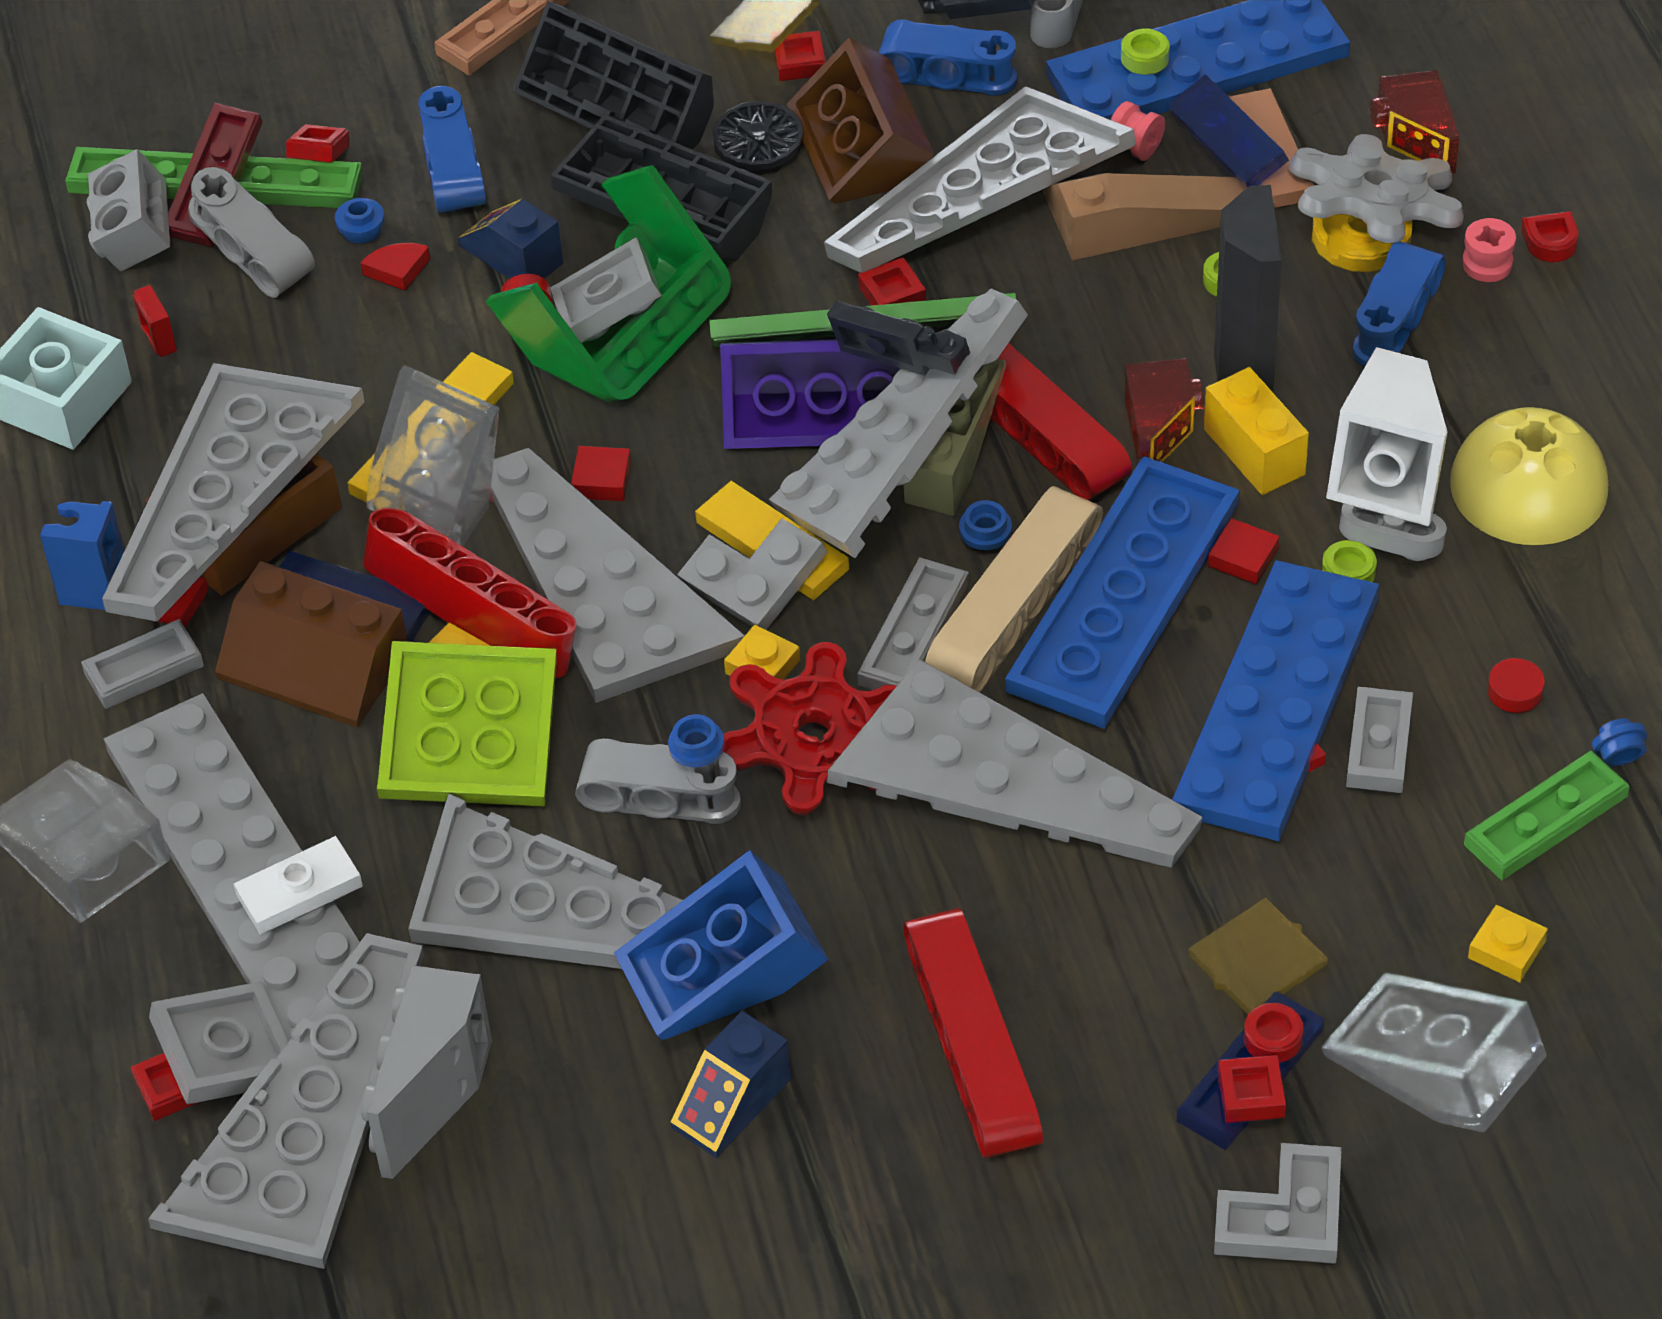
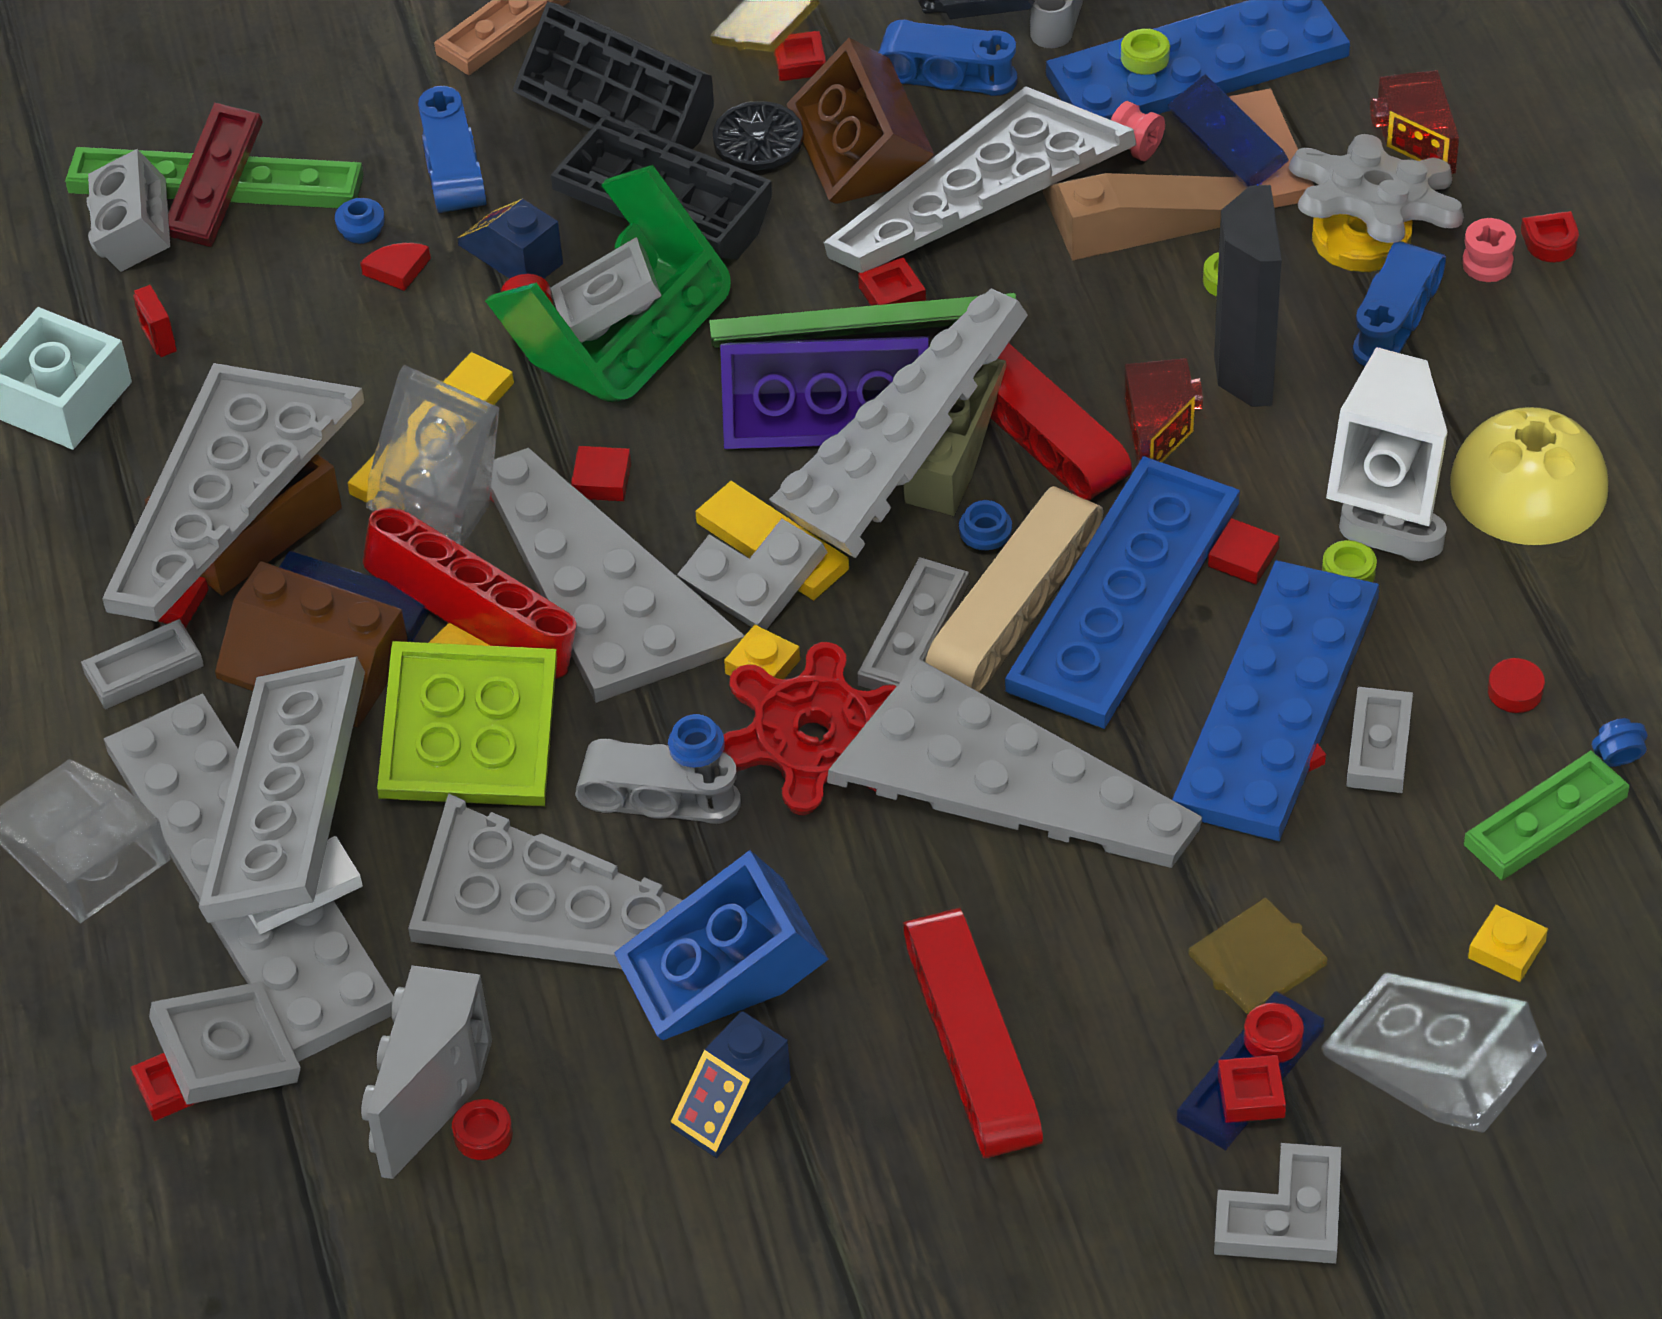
blue hinge [40,501,125,610] -> none
light grey wing [148,933,424,1269] -> none
light grey piece [188,167,315,298] -> none
red tile [286,124,350,163] -> none
black hinge [827,301,970,376] -> none
yellow brick [1204,367,1309,495] -> none
none -> light grey plate [199,656,365,923]
none -> red tile [452,1099,513,1160]

